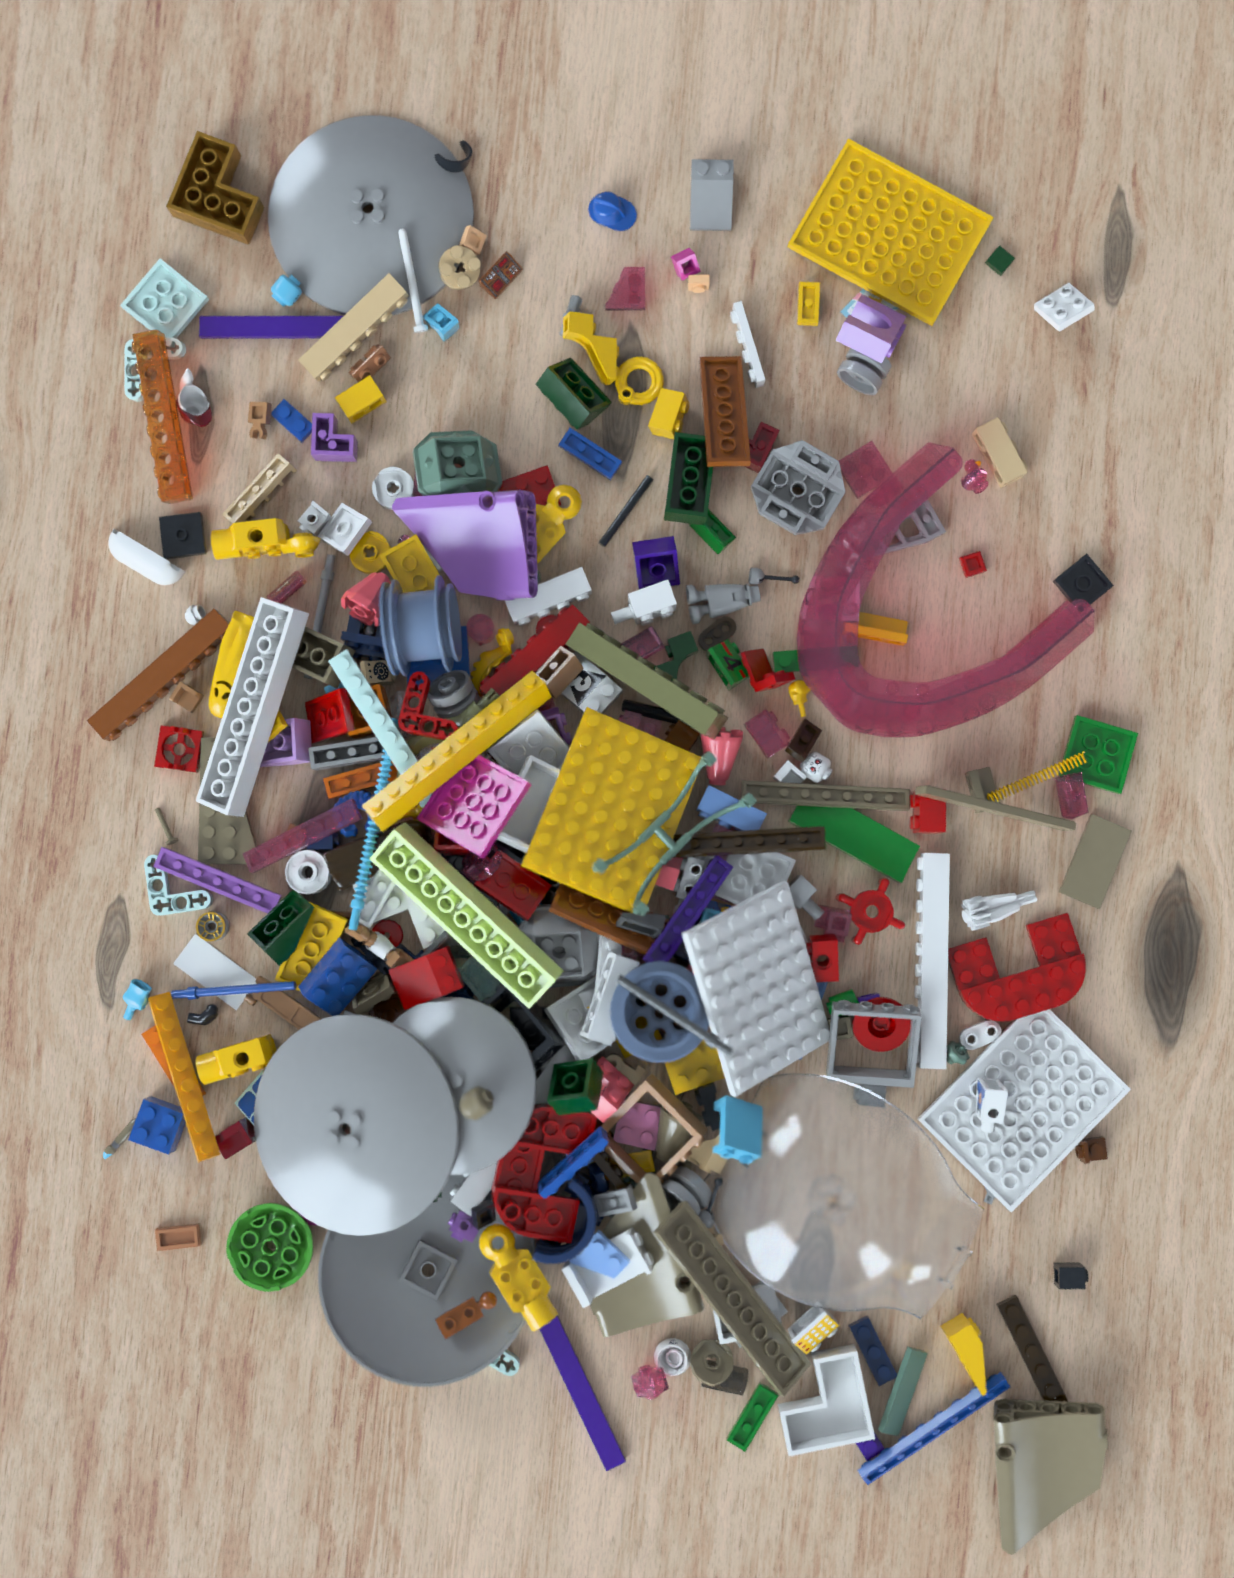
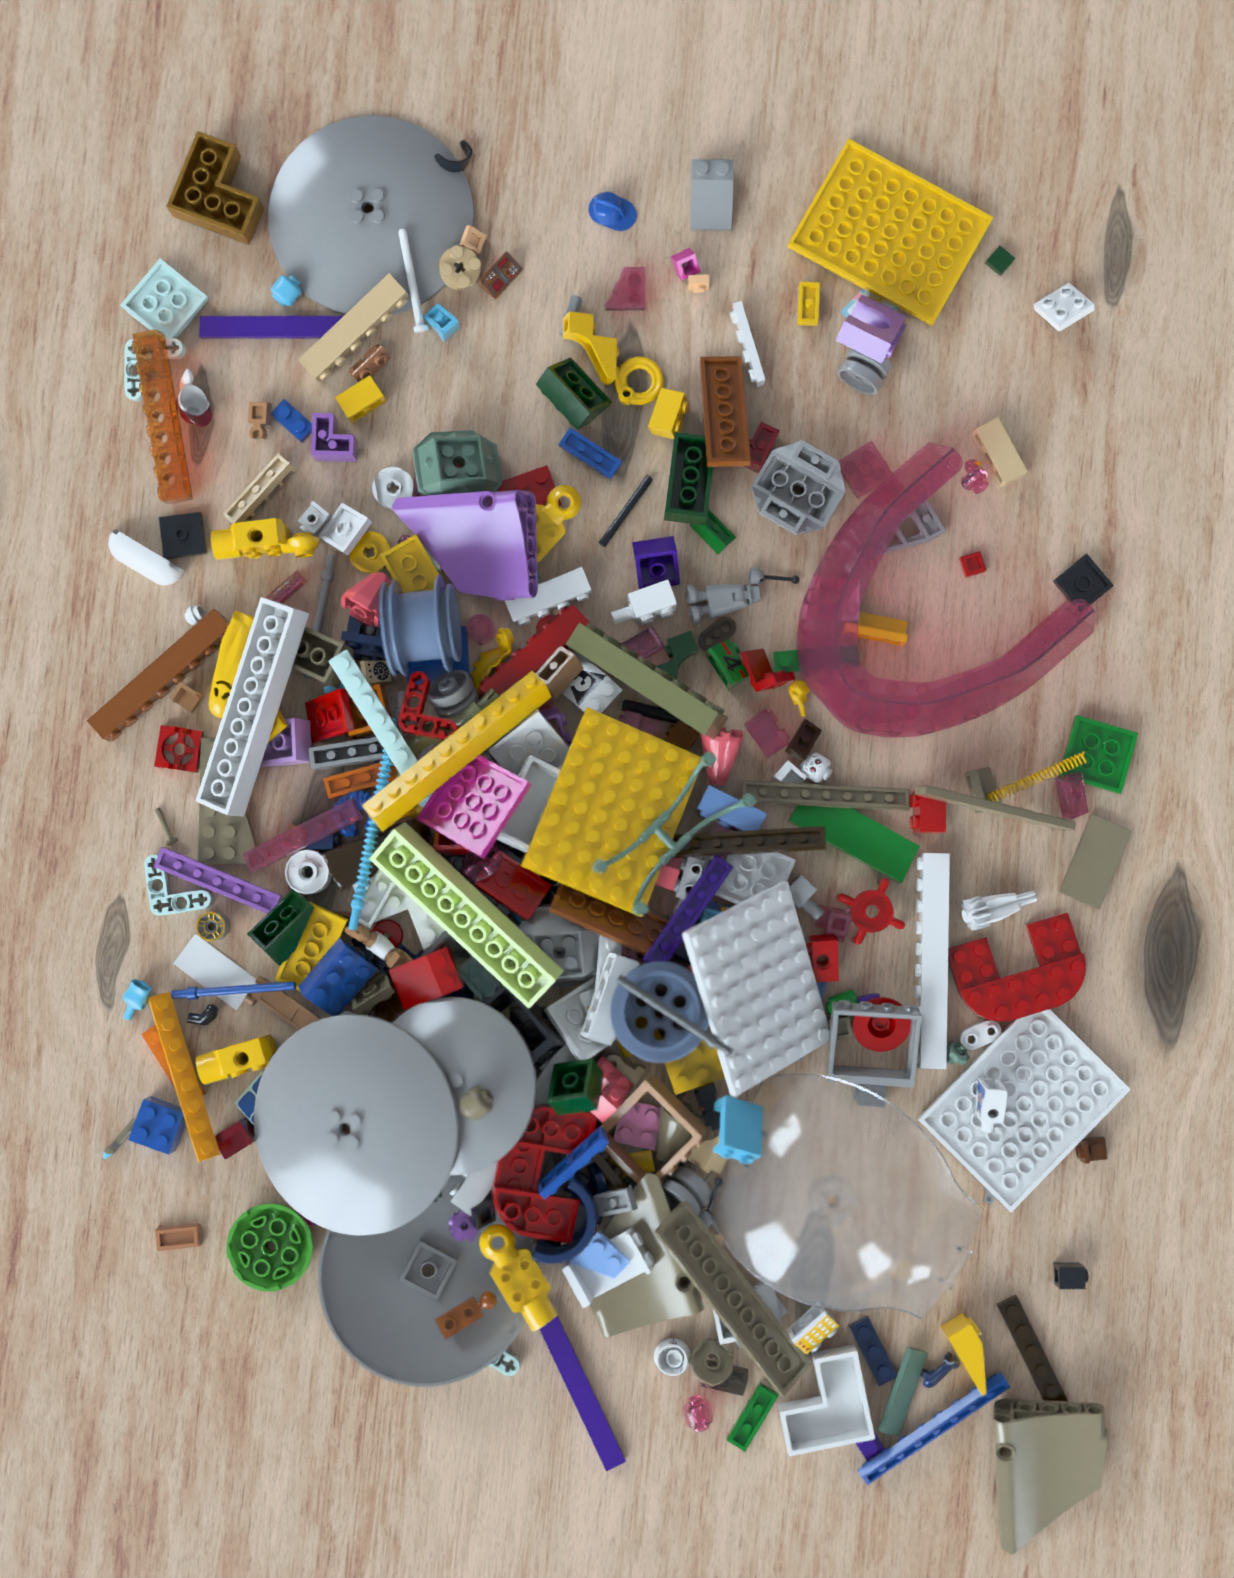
dark grey slope [616,913,666,938] -> none
clear pink brick [631,1365,669,1400] -> none
none -> clear pink head [683,1396,713,1432]
none -> dark blue piece [920,1352,960,1388]

